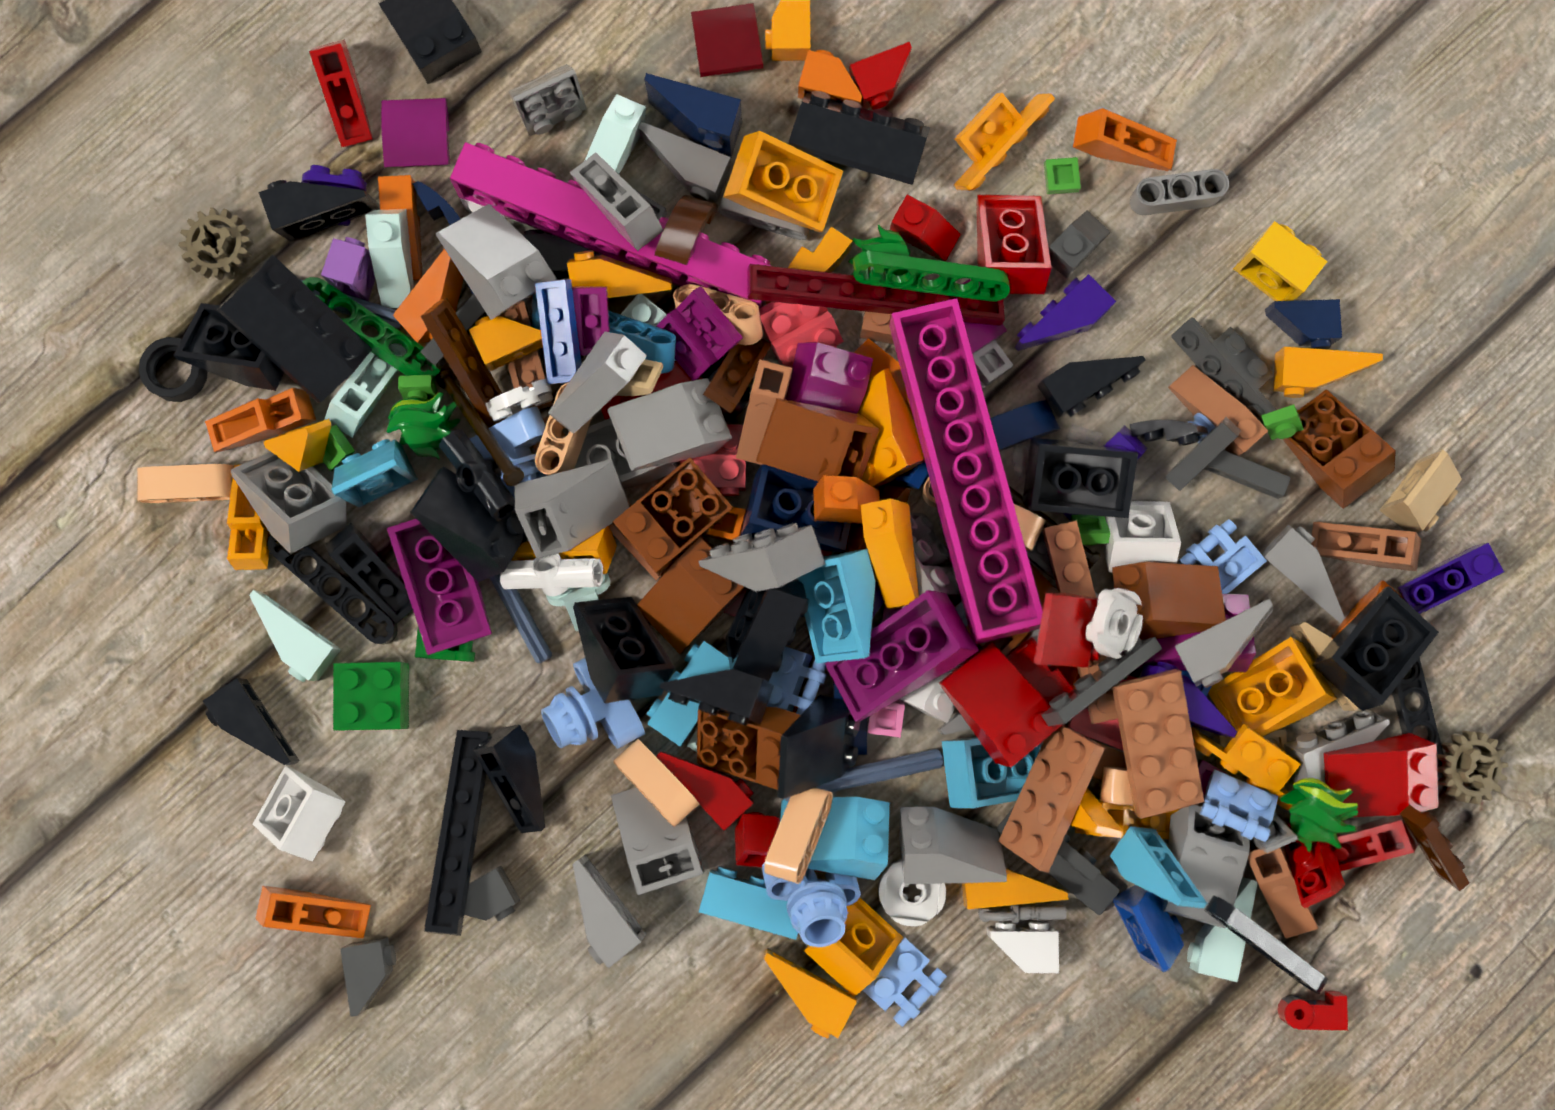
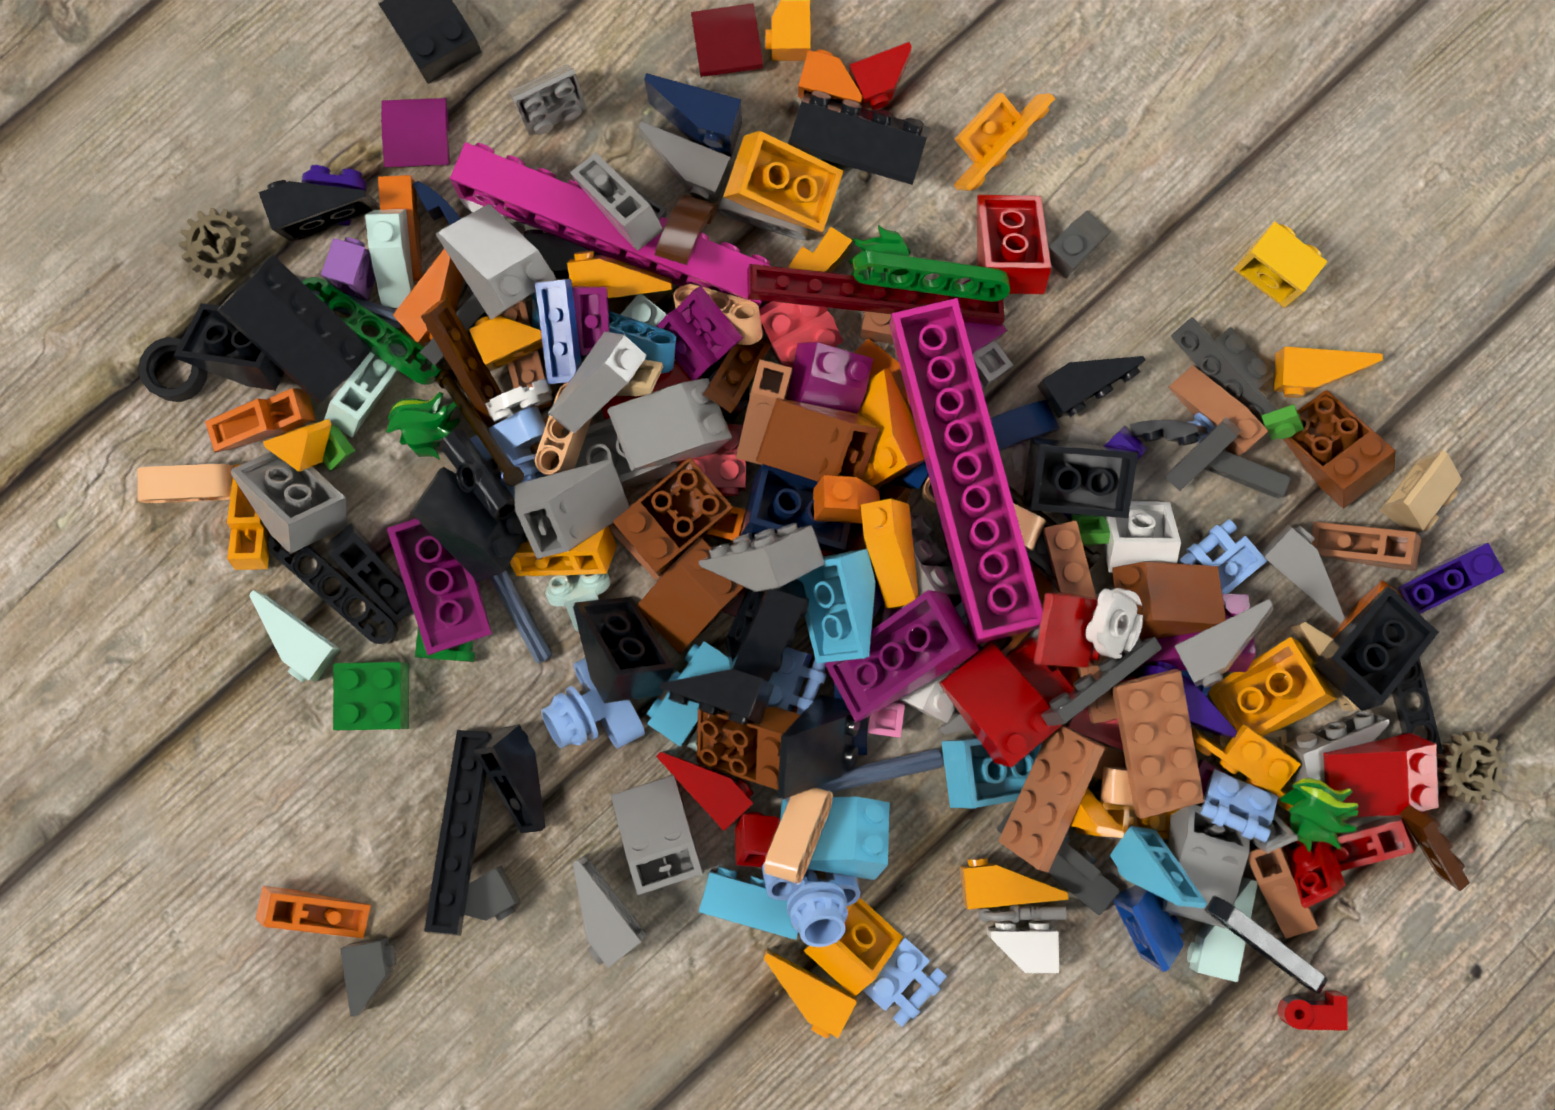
black slope [203,678,300,765] -> none
white slope [253,765,345,862] -> none
red slope [309,39,373,147] -> none
medium azure slope [331,439,418,508] -> none
bright green plate [398,375,438,400] -> none
white piece [500,554,603,596] -> none
light aqua slope [585,94,646,174] -> none
light nougat beam [613,739,699,827] -> none
white plate [878,859,946,926] -> none
red slope [890,194,961,262] -> none
light grey slope [899,806,1007,884] -> none
dark purple slope [1015,274,1116,351] -> none
bright green plate [1044,157,1081,195] -> none
orange slope [1073,108,1177,171] -> none
light grey beam [1130,169,1229,215] -> none
dark blue slope [1265,299,1342,349] -> none

